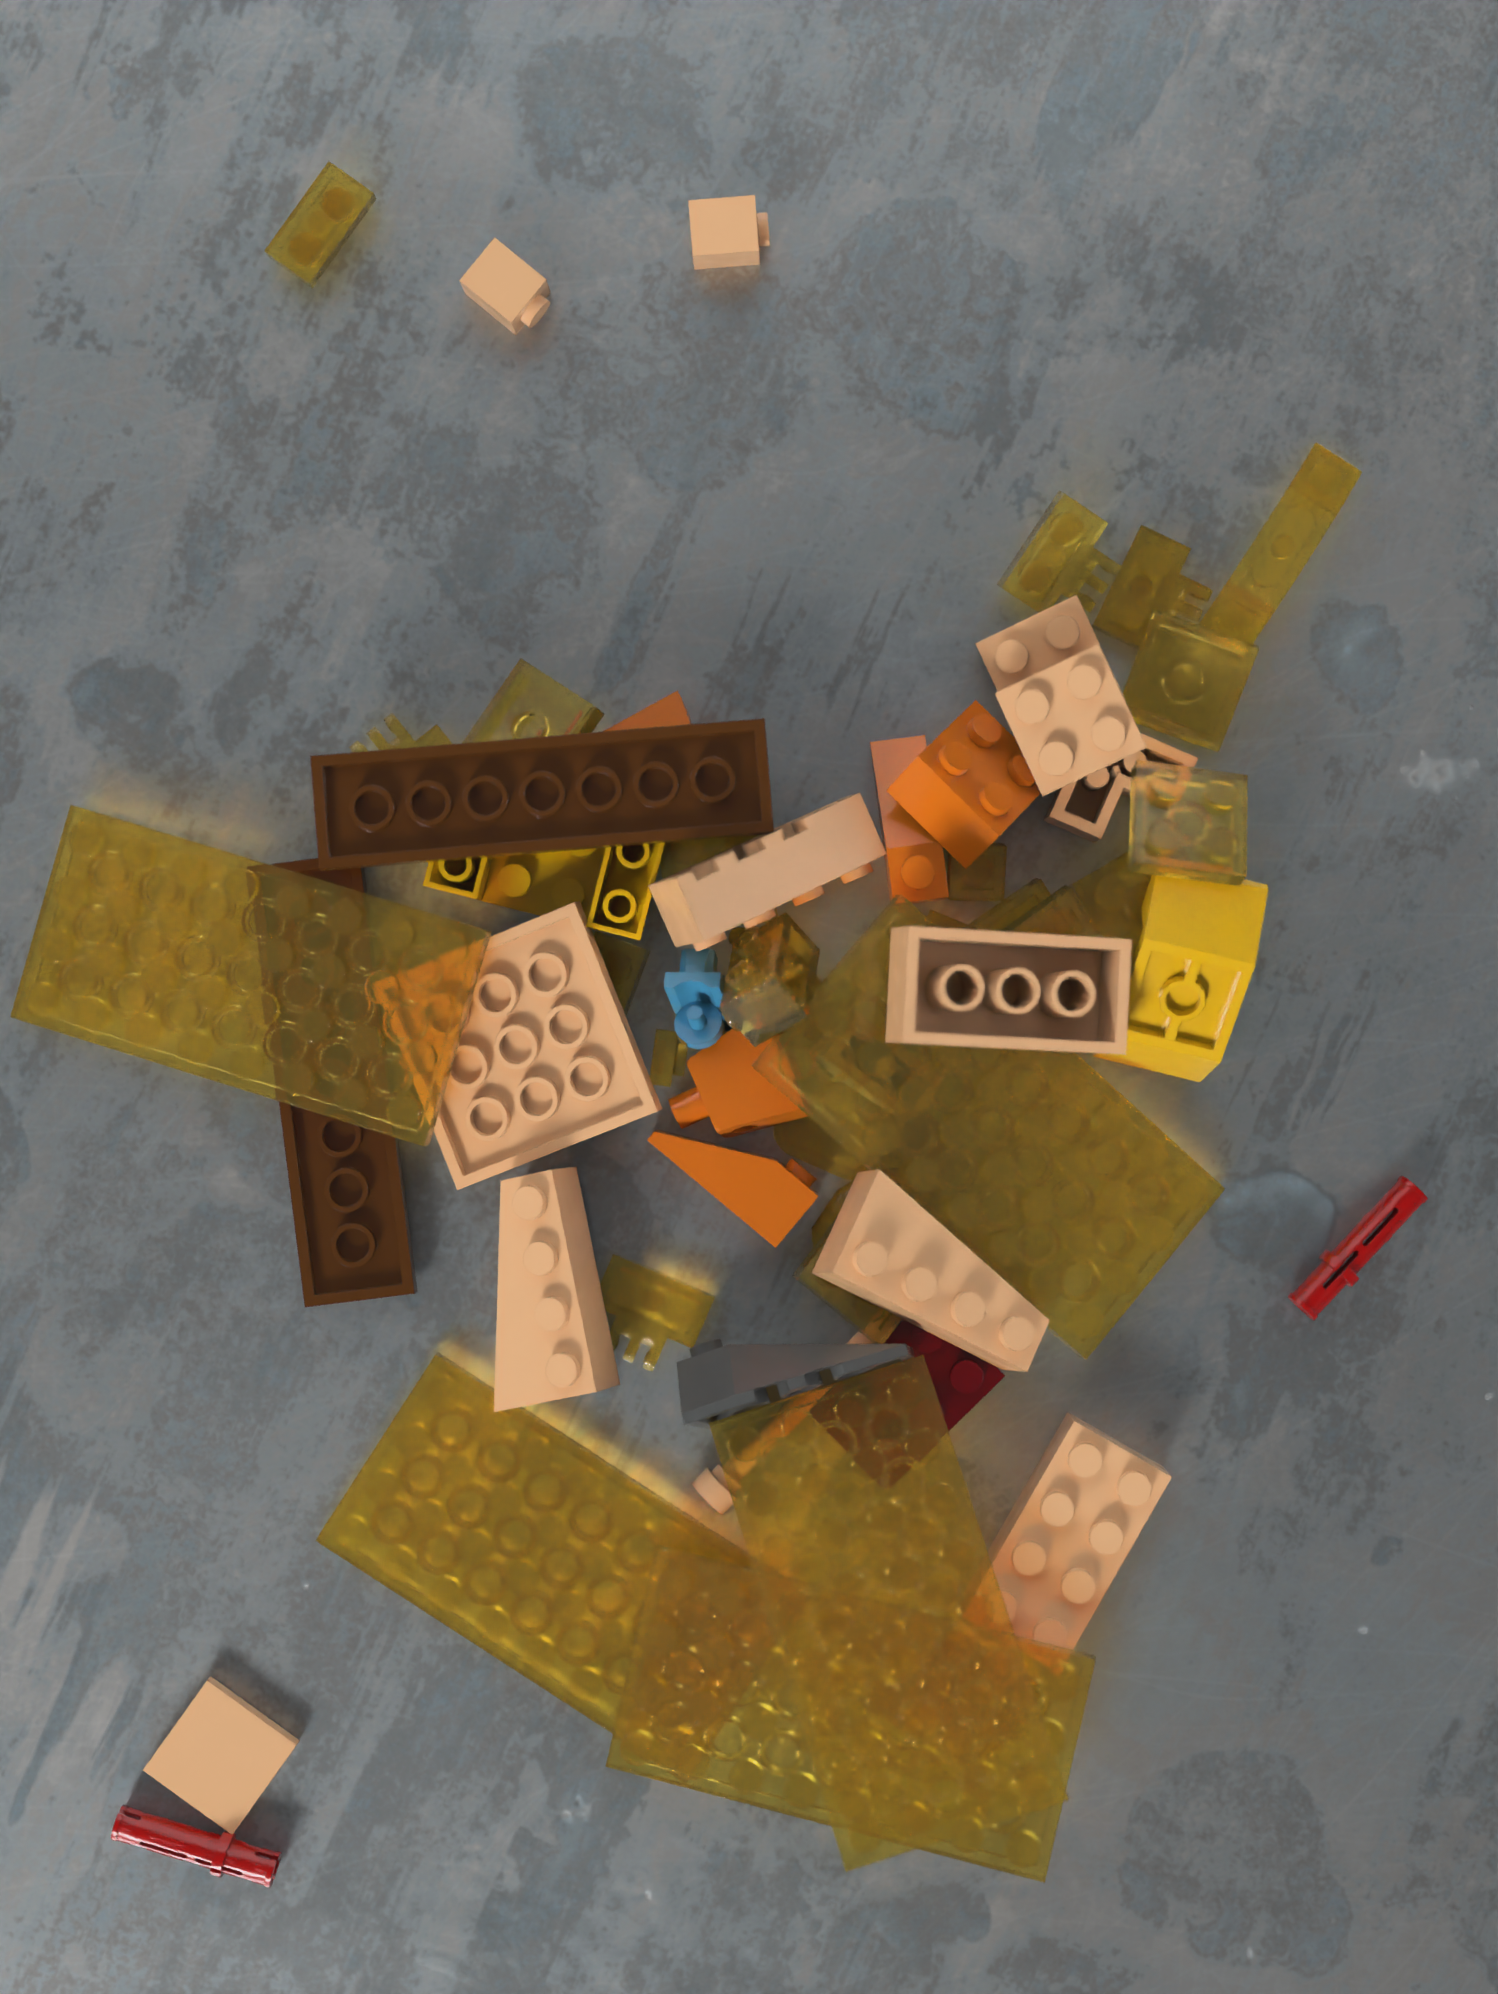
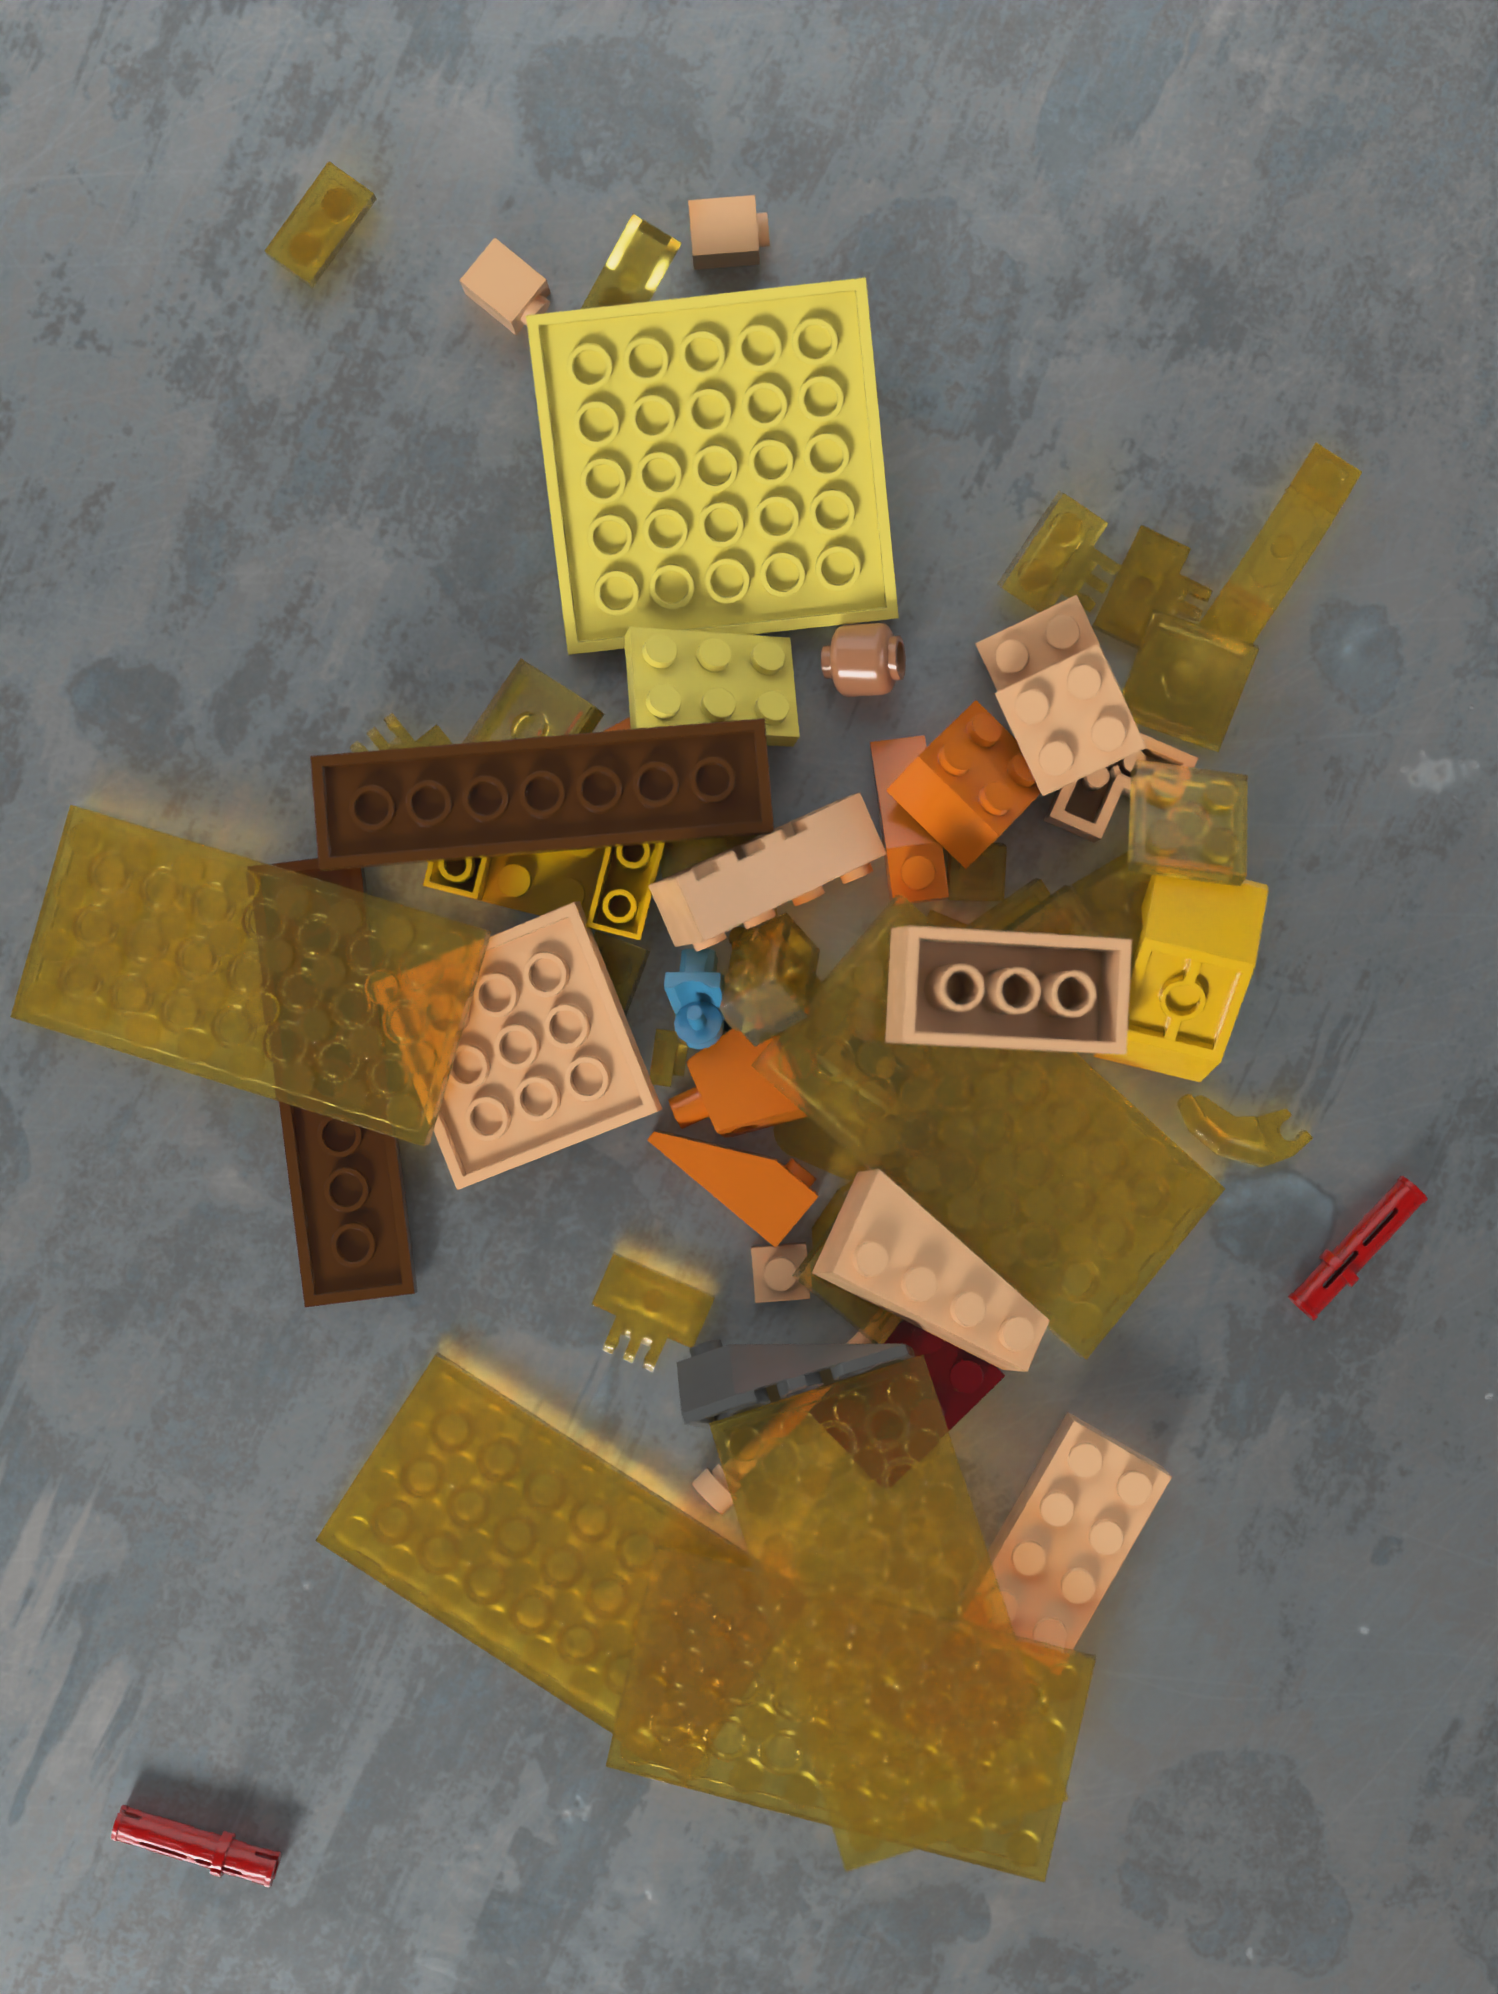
light nougat tile [143,1676,300,1834] -> none
light nougat wedge [494,1167,620,1412] -> none
none -> light yellow plate [526,277,899,655]
none -> clear yellow slope [581,214,682,309]
none -> light yellow plate [624,627,800,747]
none -> light nougat plate [751,1242,810,1303]
none -> nougat head [821,623,906,697]
none -> clear yellow piece [1177,1093,1313,1168]

